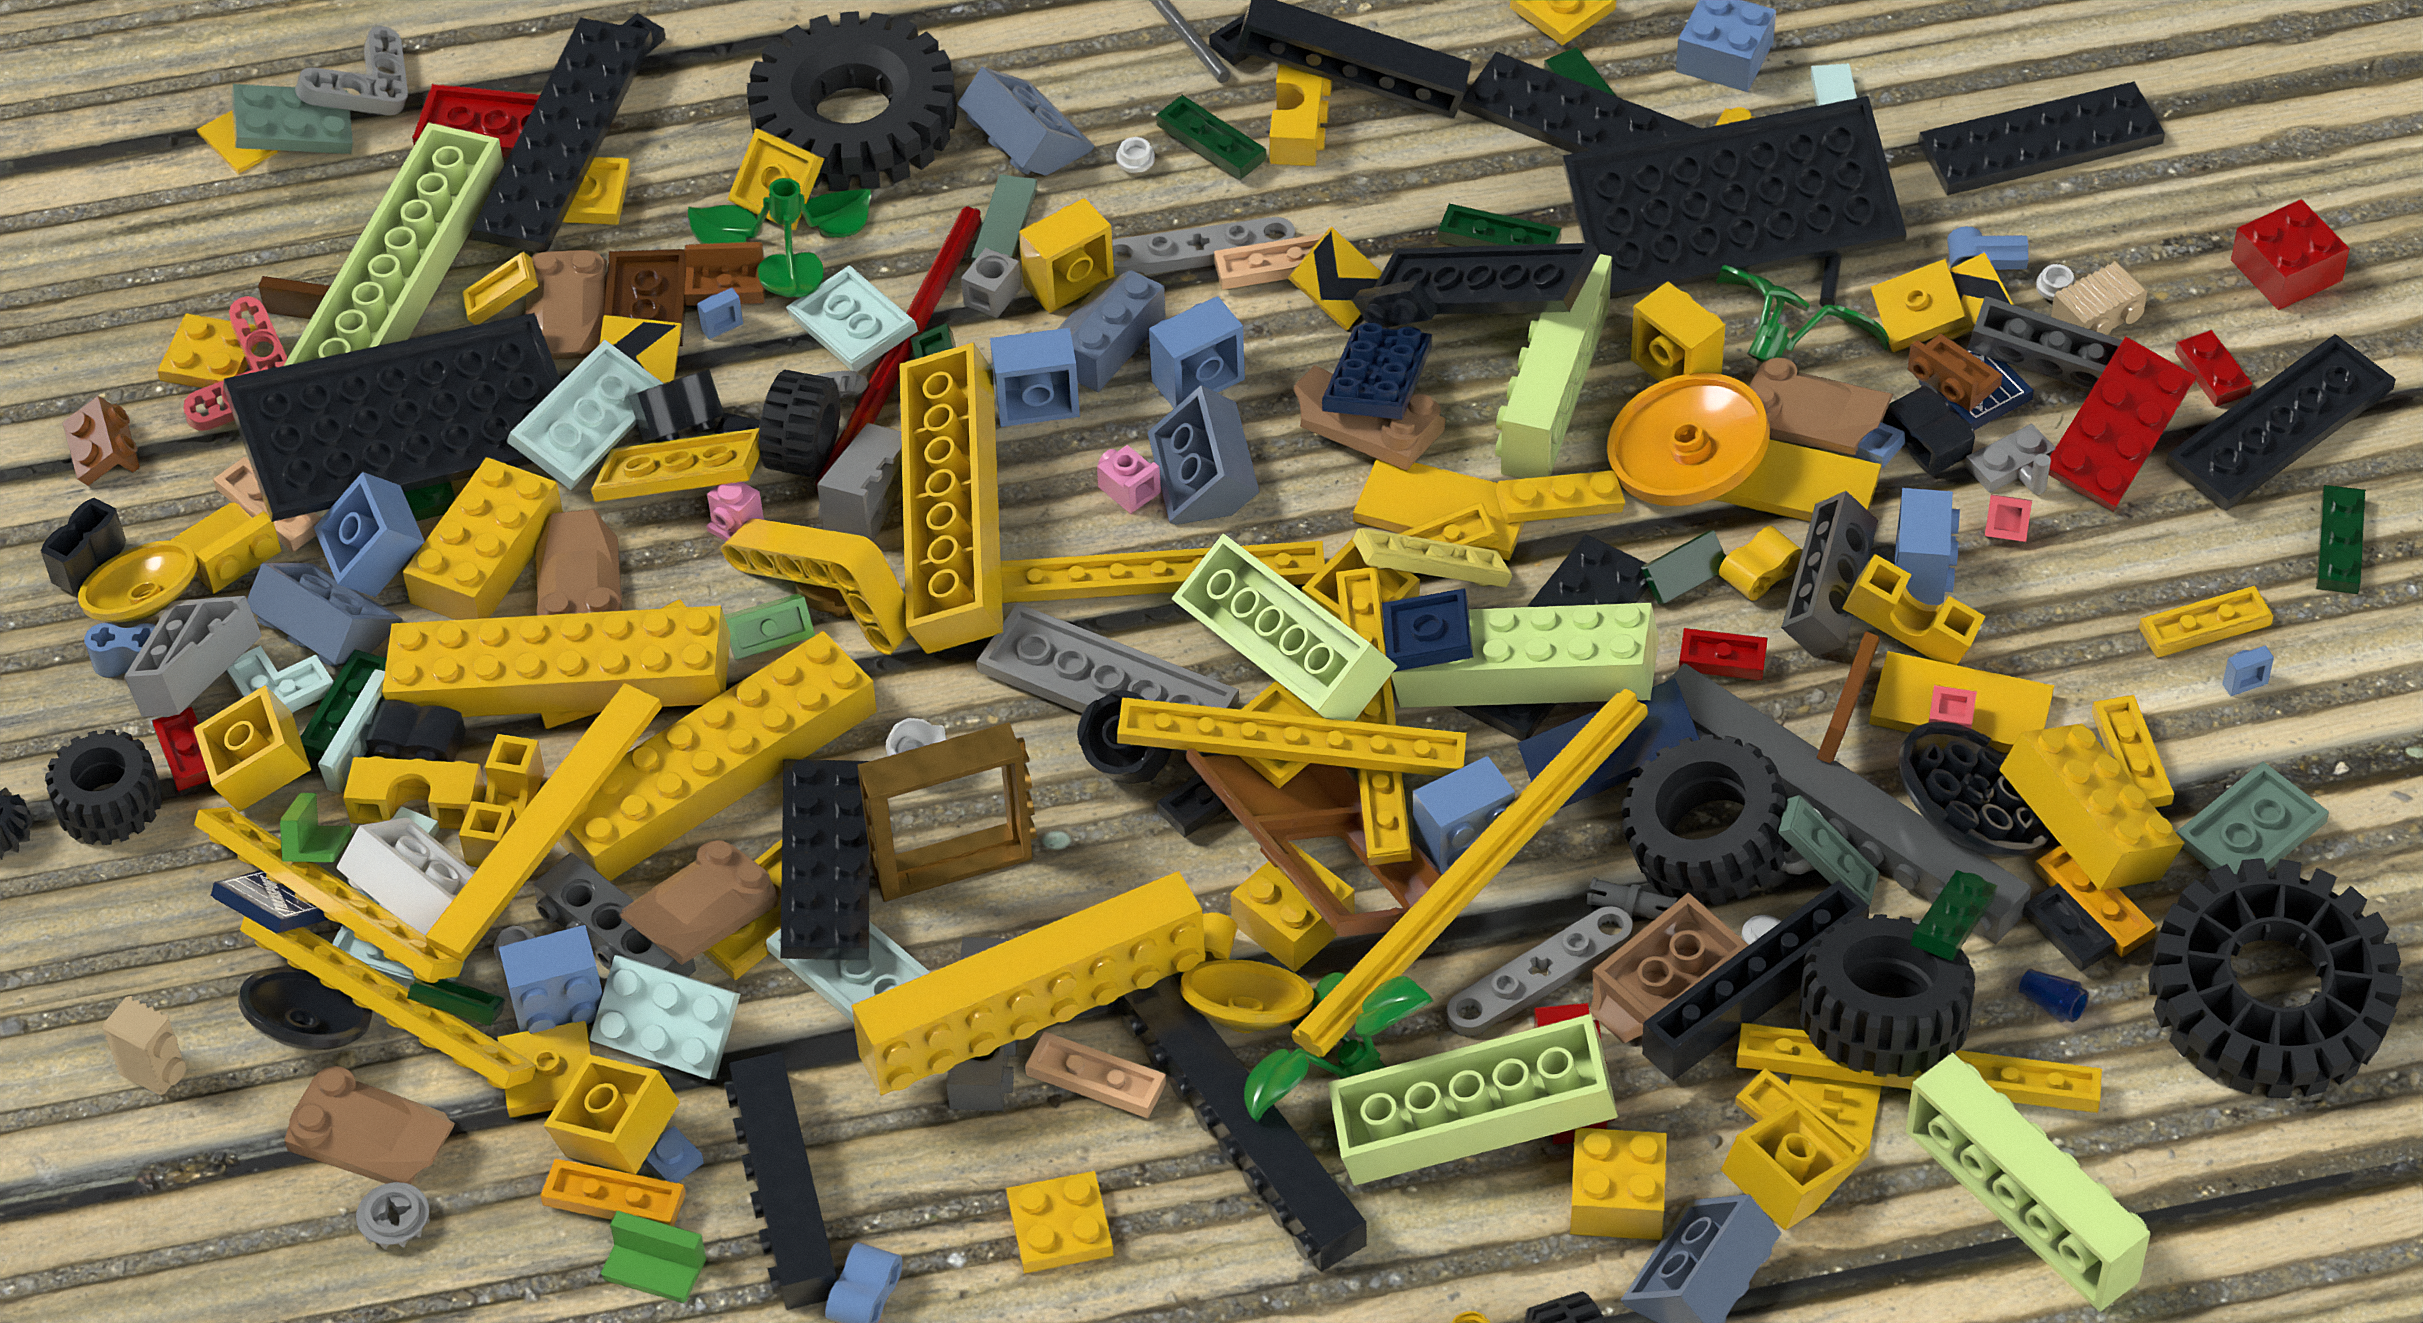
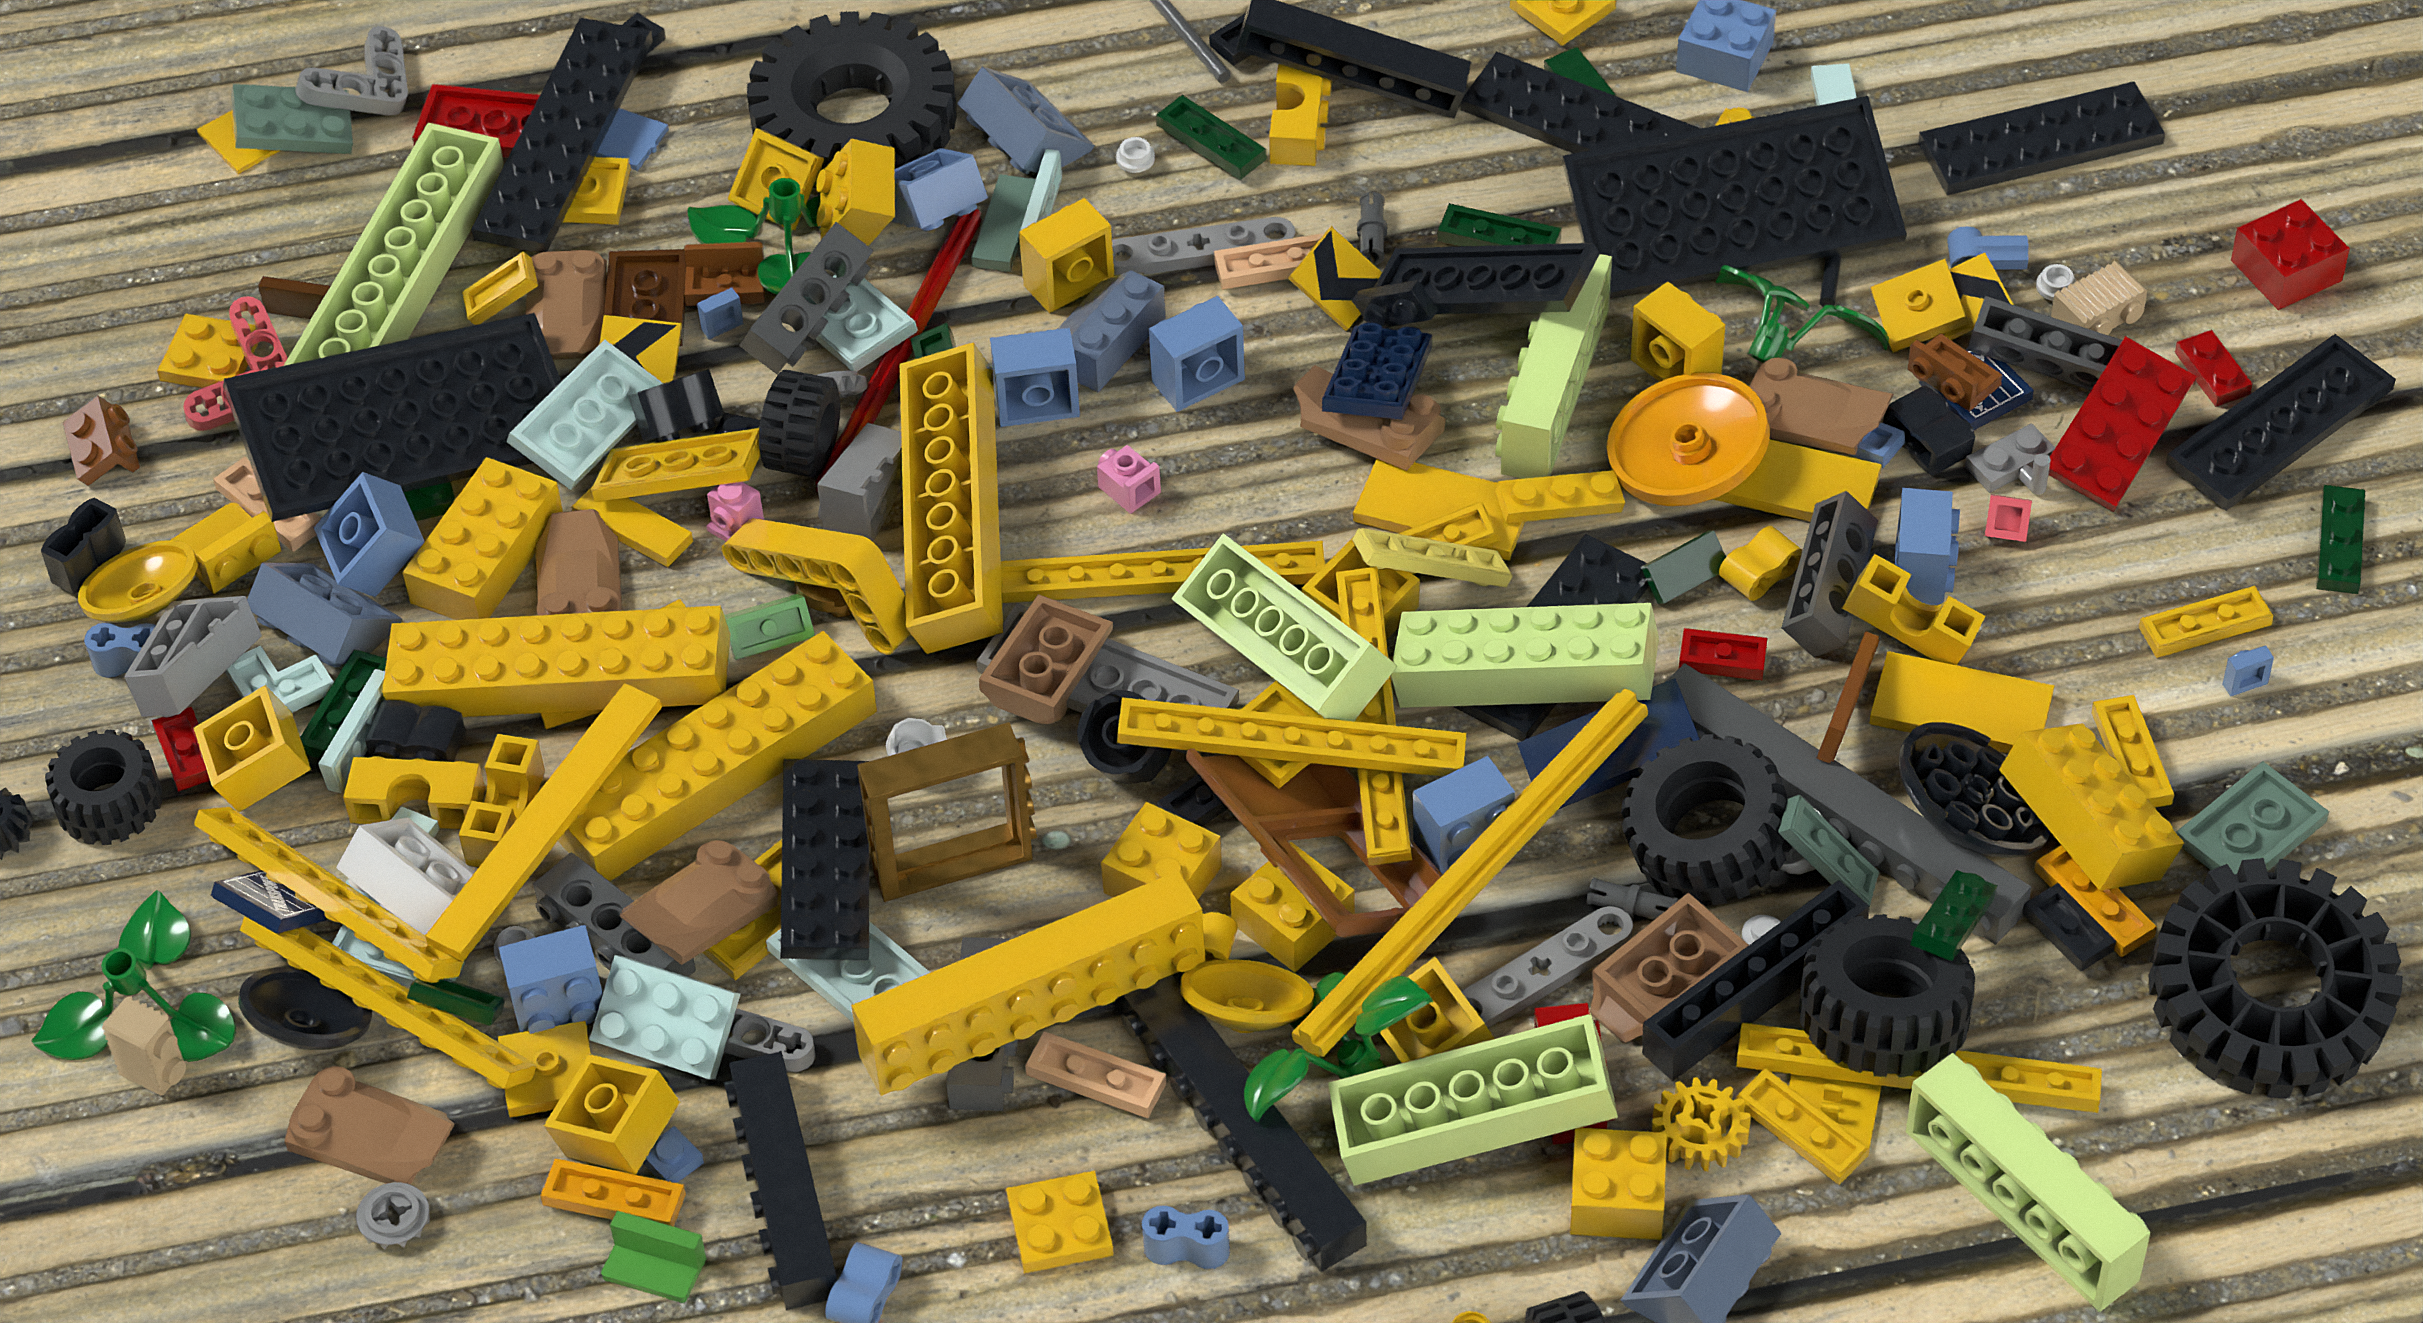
bright green panel [280,793,352,862] -> none
light grey brick [961,247,1021,318] -> none
sand blue slope [1147,385,1260,525] -> none
dark blue tile [1382,588,1474,672] -> none
yellow slope [1720,1099,1861,1231] -> none
coral plate [1928,685,1977,729] -> none
clear blue cone [2019,969,2089,1023] -> none
none -> green plant [31,890,236,1062]
none -> yellow tile [571,484,694,568]
none -> medium blue piece [595,108,669,171]
none -> light grey beam [724,1008,815,1072]
none -> dark grey brick [739,222,874,375]
none -> yellow brick [816,139,895,246]
none -> medium blue brick [892,148,988,231]
none -> medium nougat slope [979,594,1113,724]
none -> light aqua tile [1020,149,1062,231]
none -> yellow brick [1101,802,1222,901]
none -> medium blue axle [1142,1206,1230,1269]
none -> dark grey pin [1357,192,1387,265]
none -> yellow brick [1380,957,1495,1063]
none -> yellow gear [1651,1077,1751,1172]

